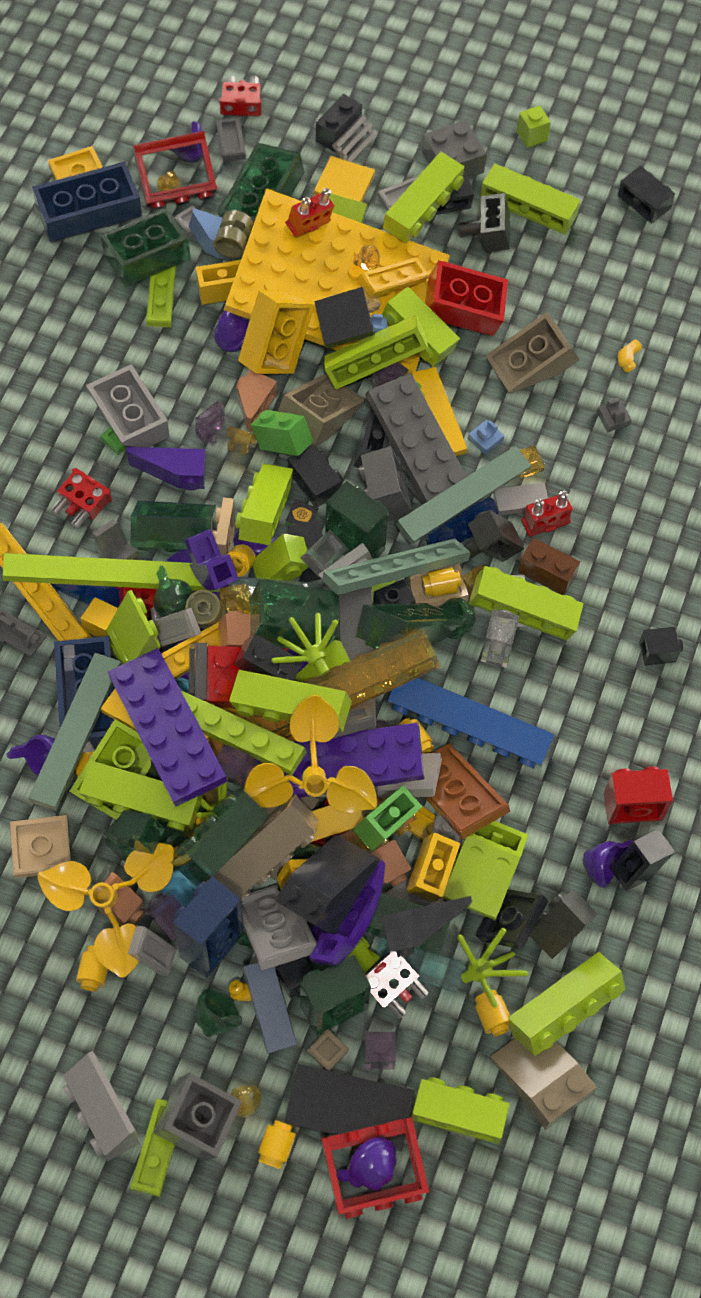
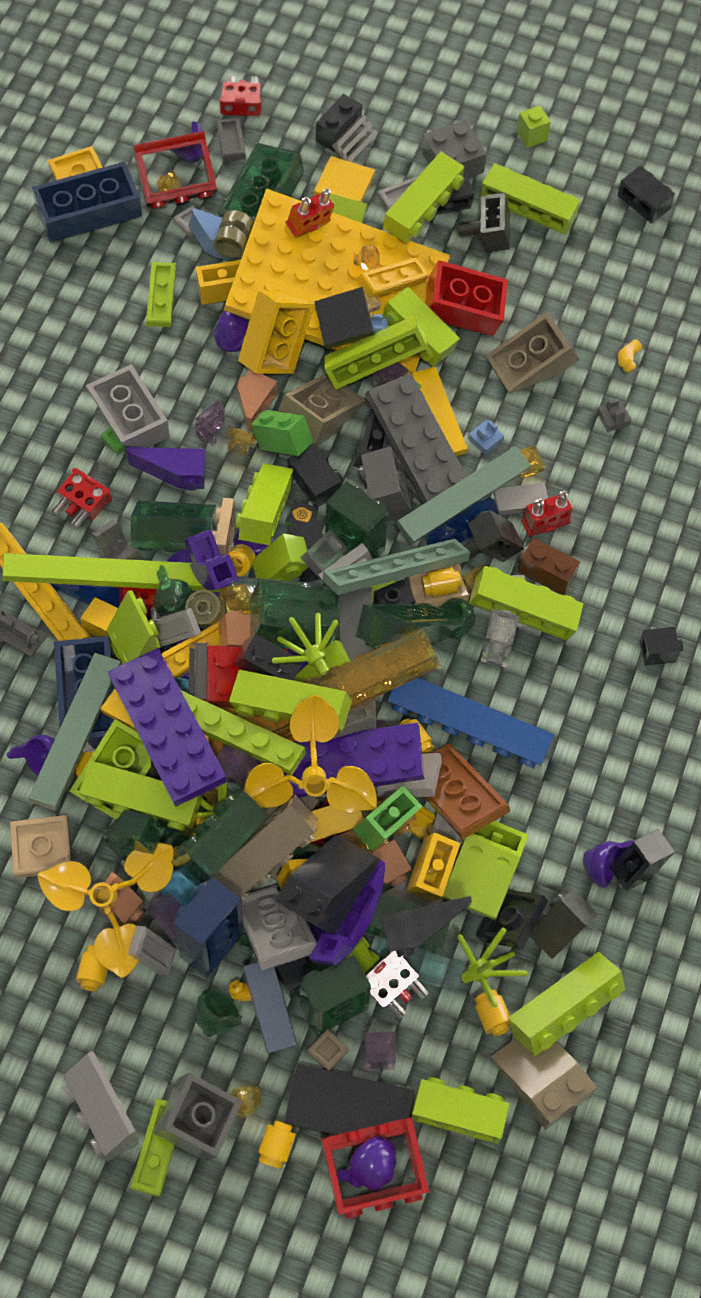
clear green brick [100,208,191,287] -> none
red brick [603,767,673,824] -> none

